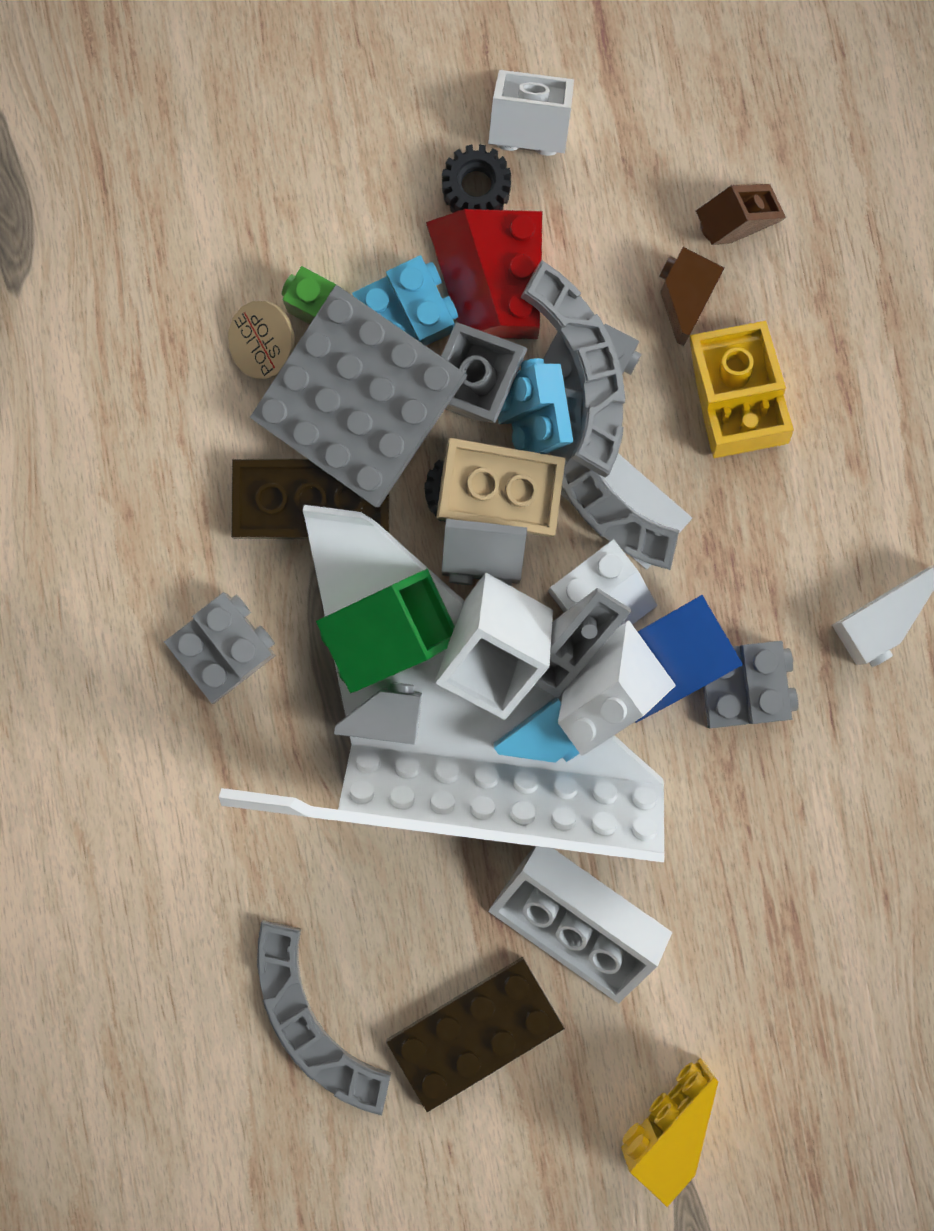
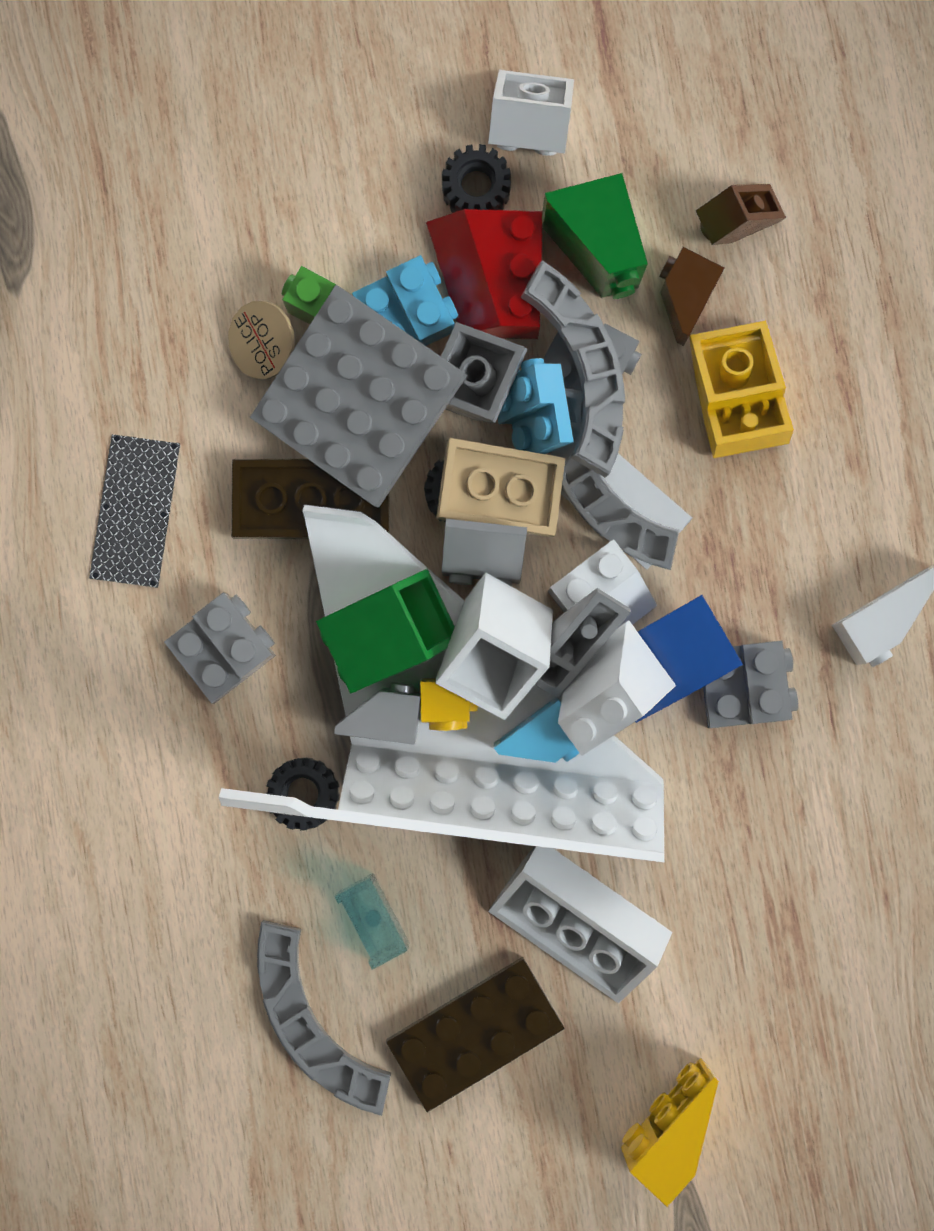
none -> flat silver sticker [89,434,180,588]
none -> black tyre [265,758,340,831]
none -> clear light blue panel [334,873,410,969]
none -> yellow brick [420,672,478,731]
none -> green slope [542,173,648,299]

